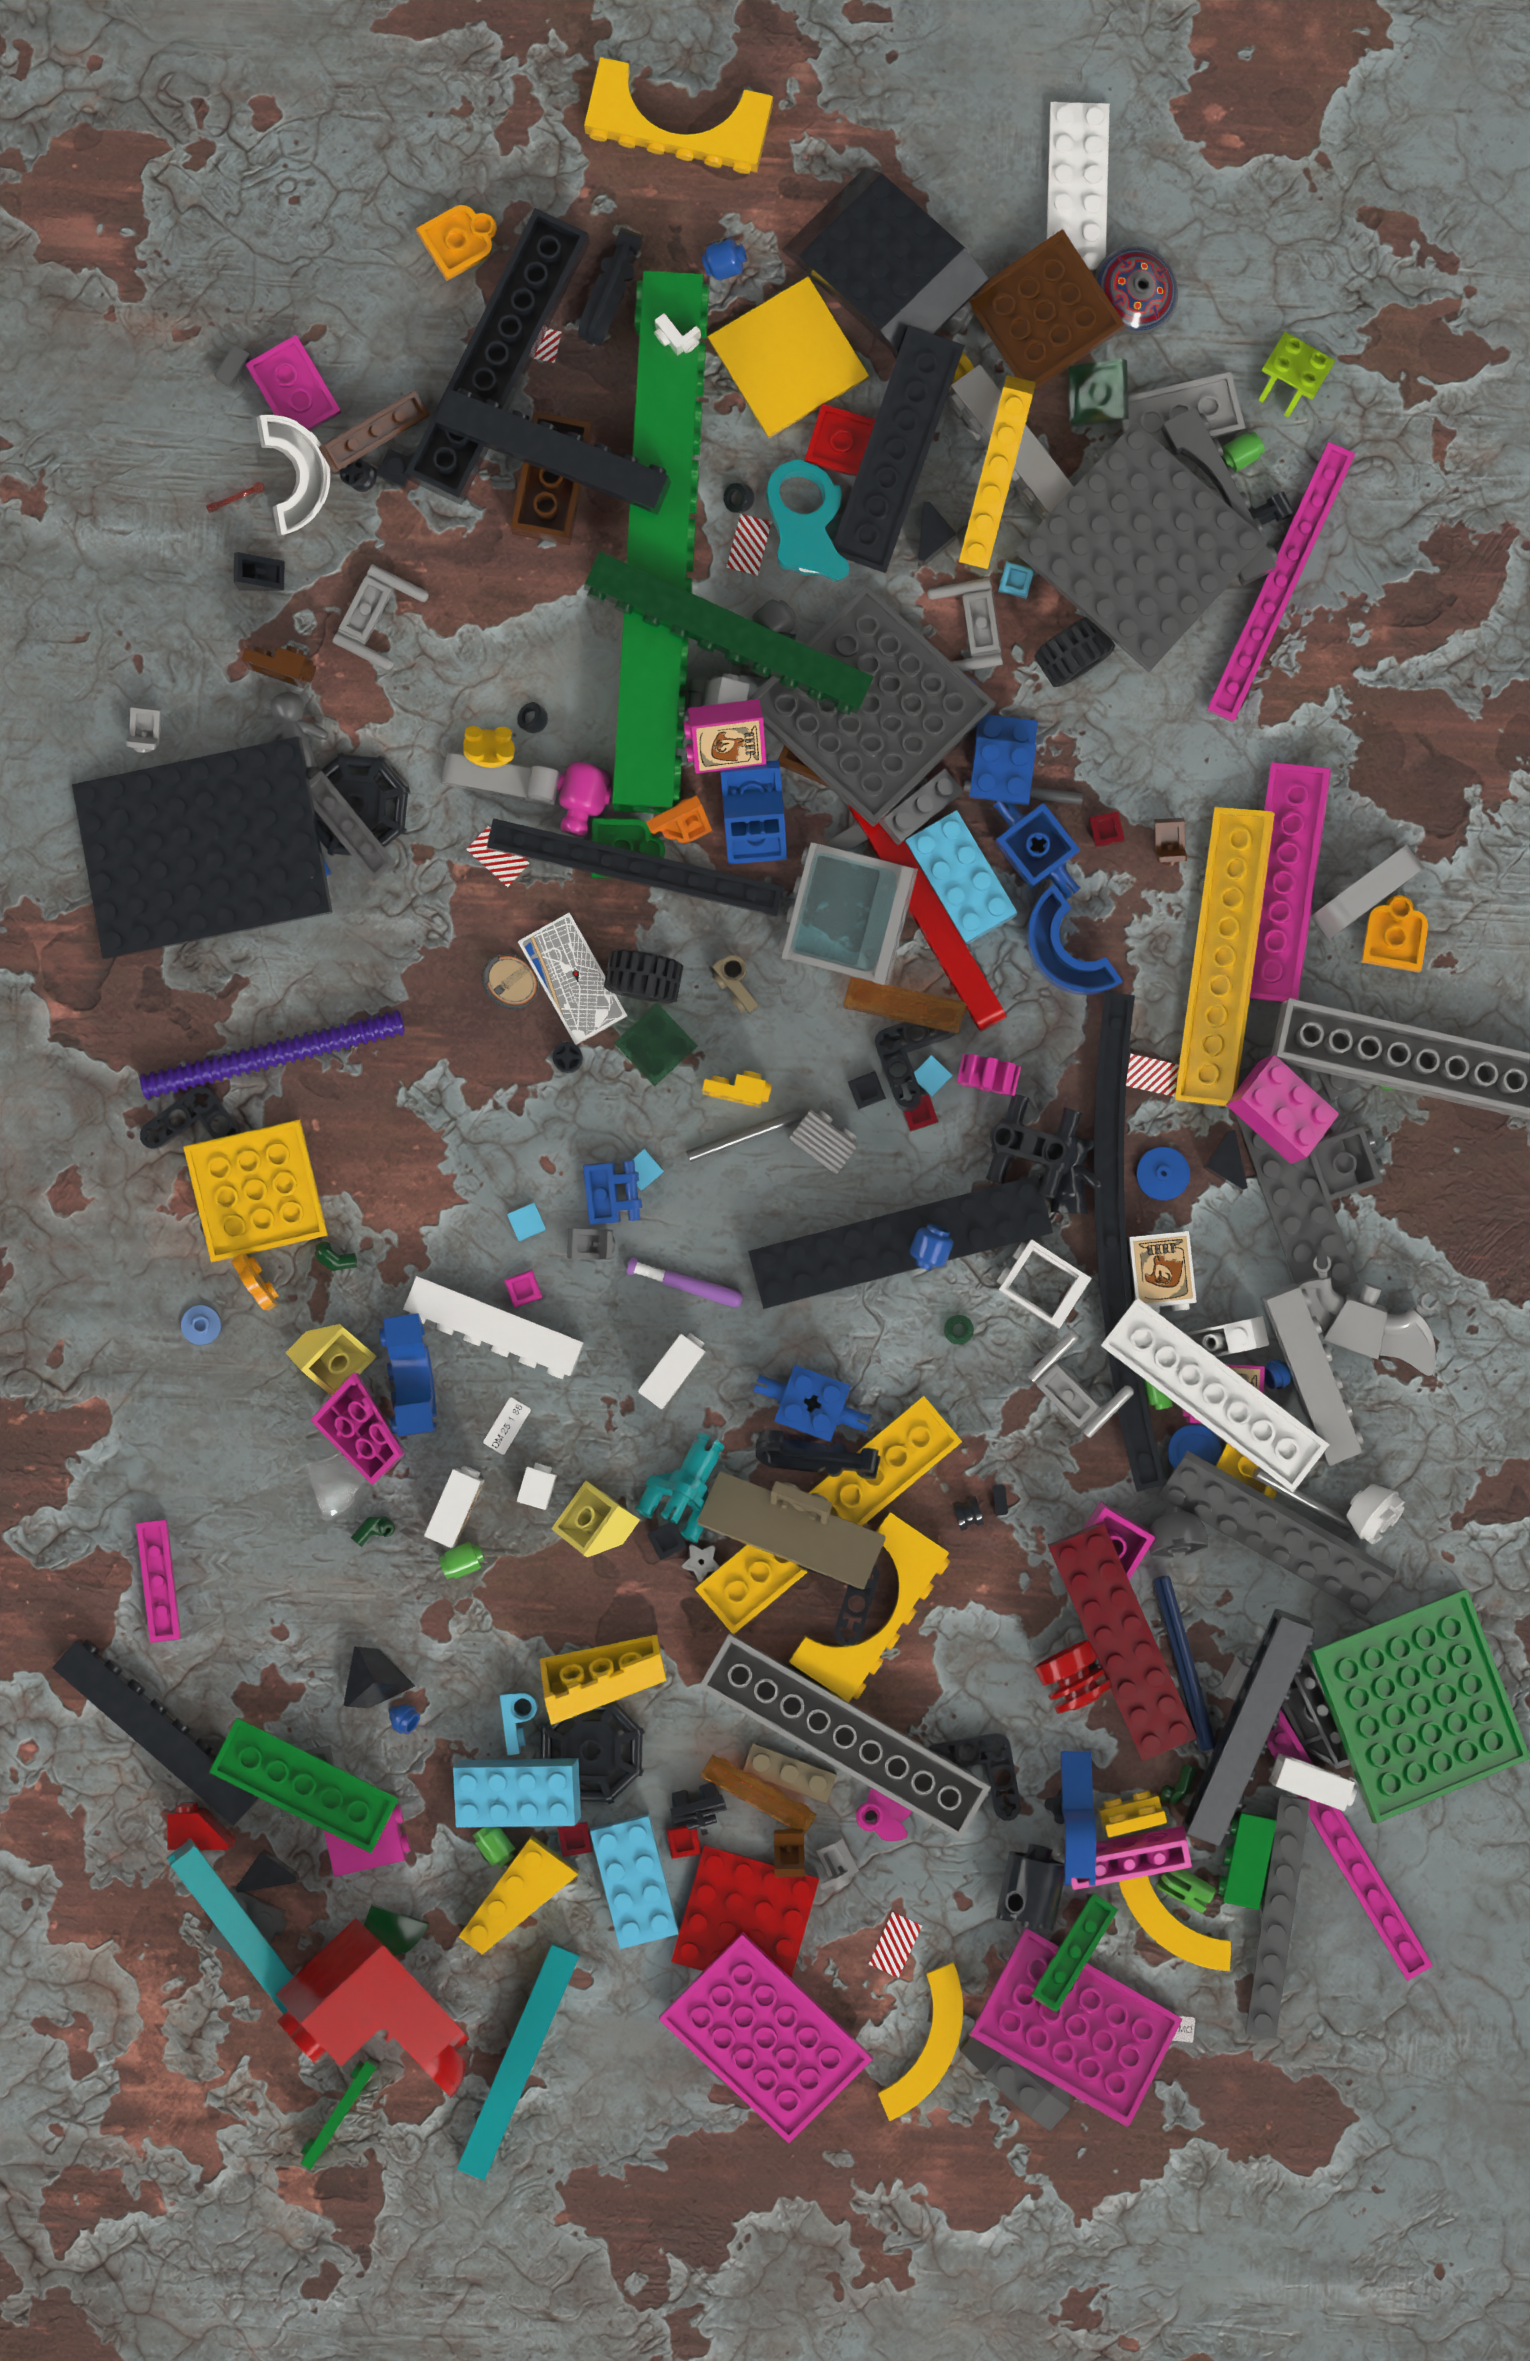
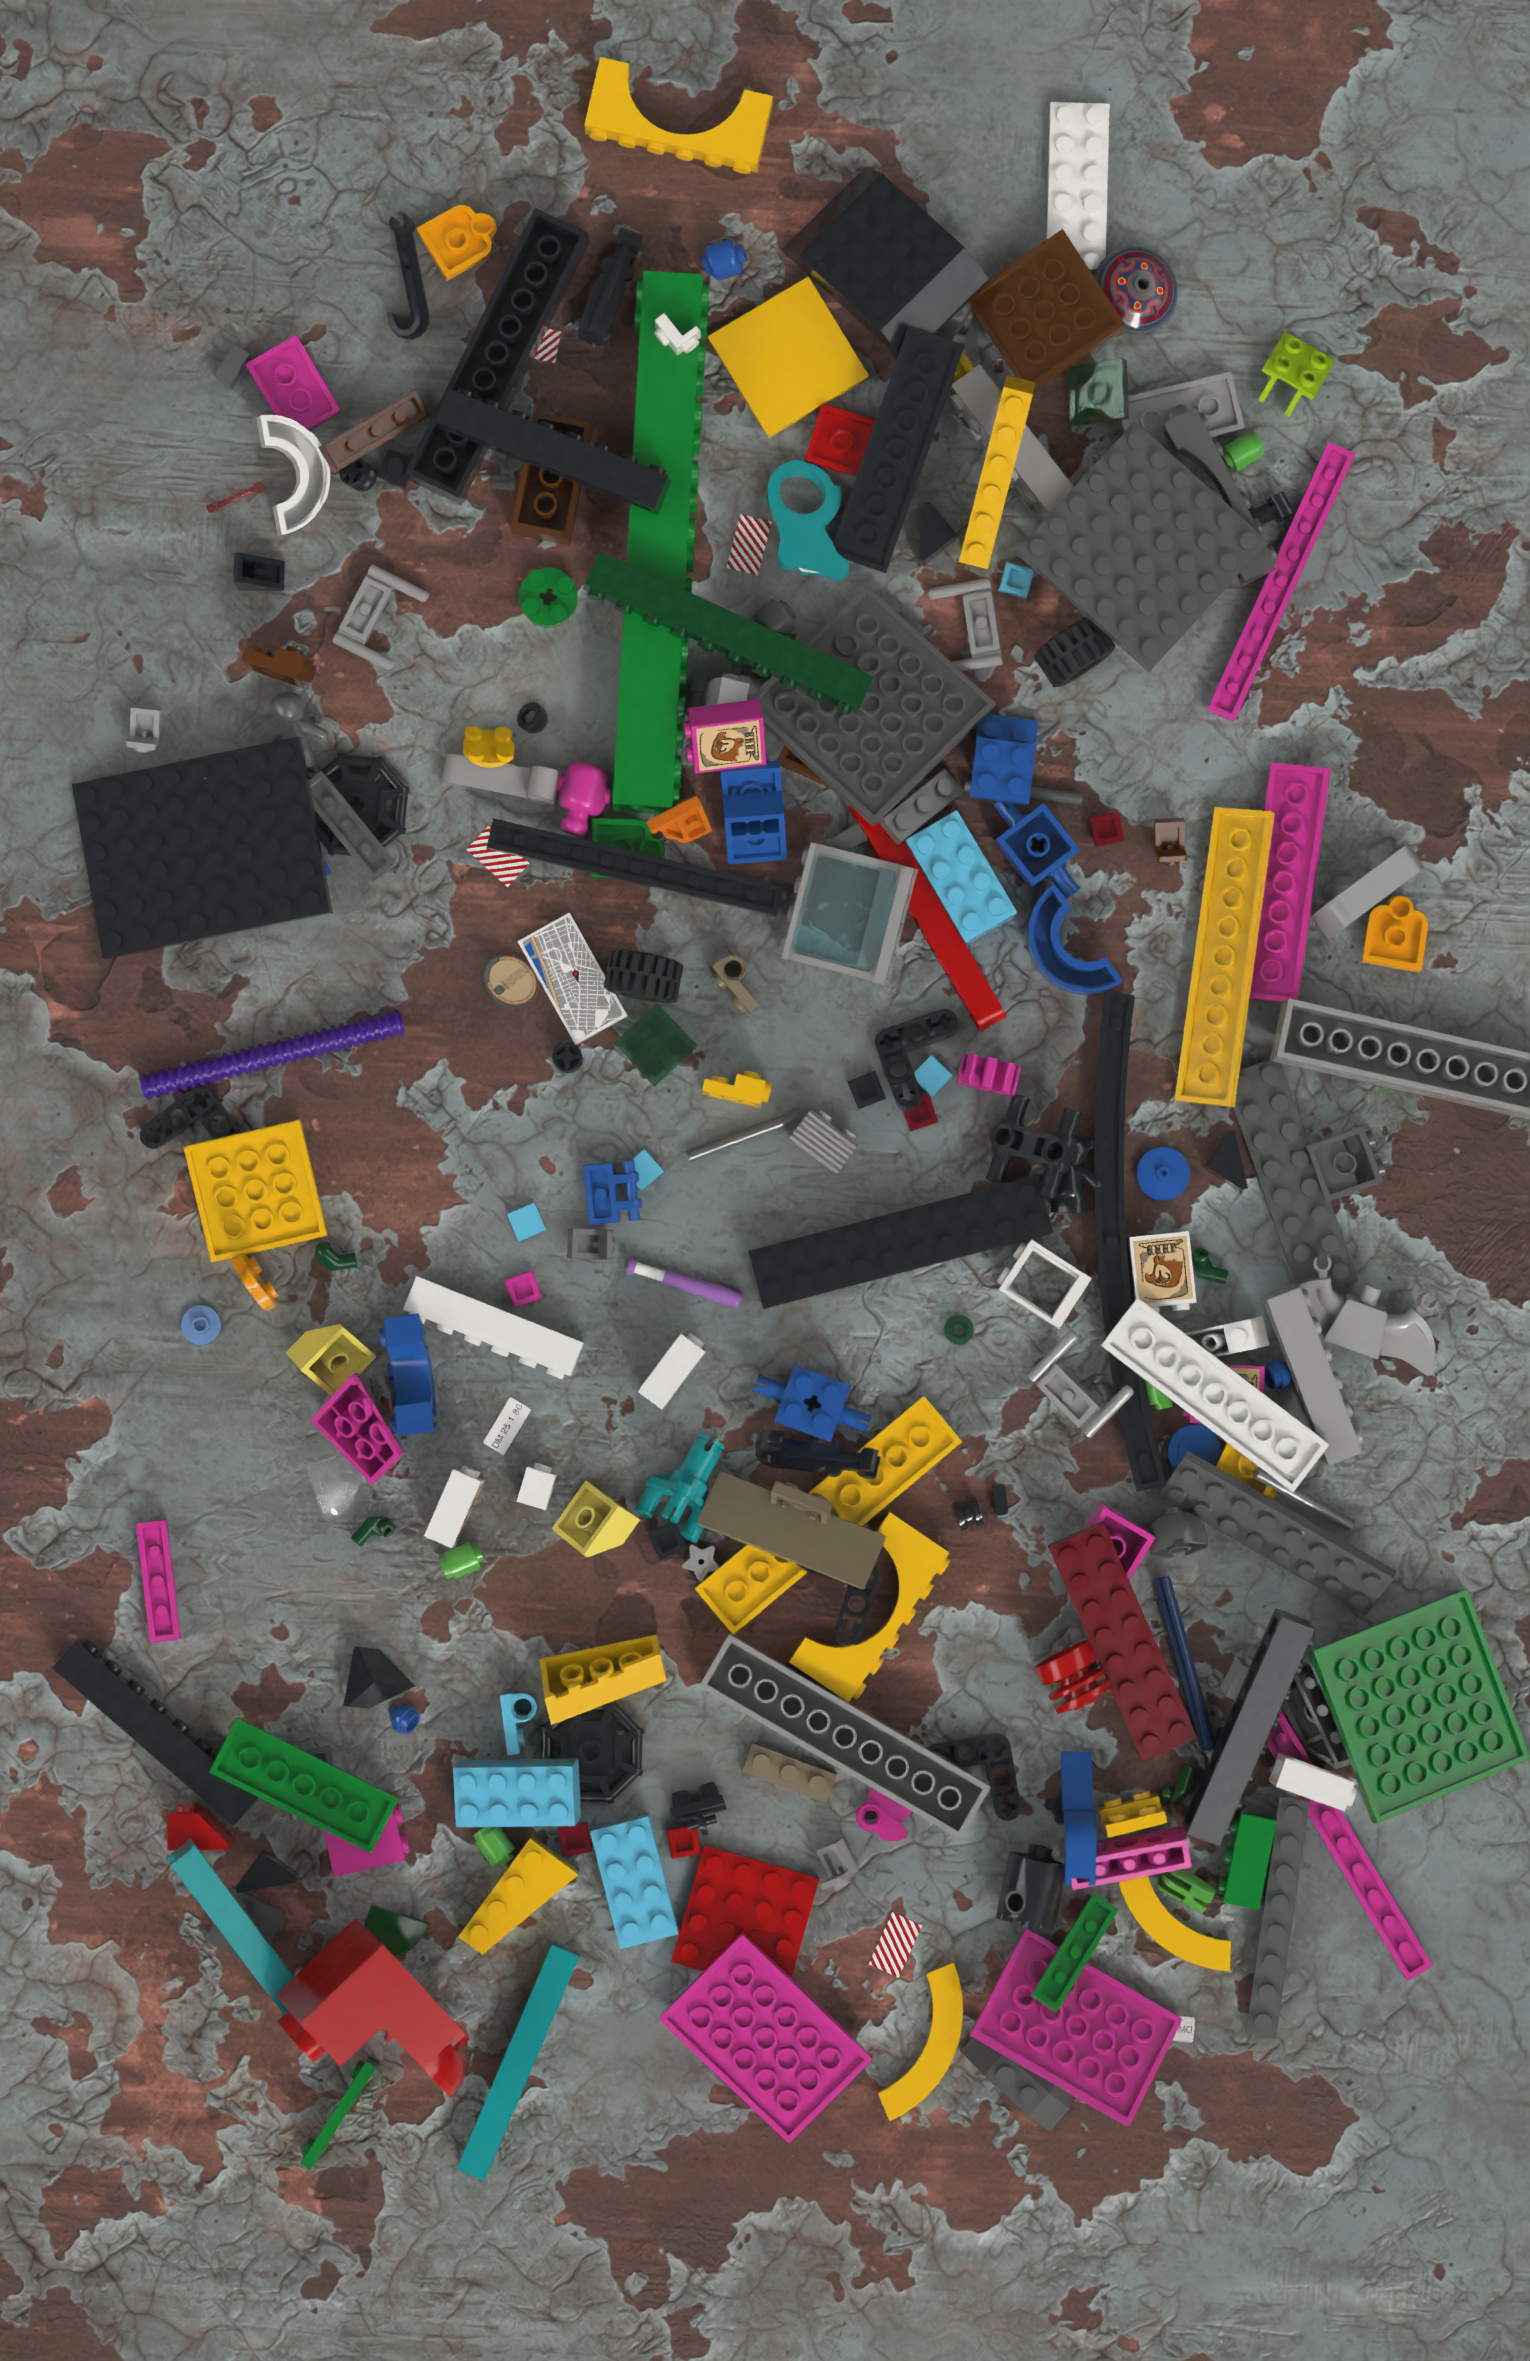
clear orange plate [700,1754,817,1835] -> none
black piece [724,483,754,513] -> none
reddish brown bracket [774,1828,805,1877] -> none
clear orange plate [843,977,966,1034] -> none
blue head [909,1224,954,1271] -> none
sticker [1126,1054,1179,1097] -> none
dark pink piece [1226,1054,1339,1164] -> none
white cone [1347,1484,1405,1545] -> none
none -> black piece [387,213,430,340]
none -> green plate [519,567,578,628]
none -> dark green arm [1191,1248,1228,1284]

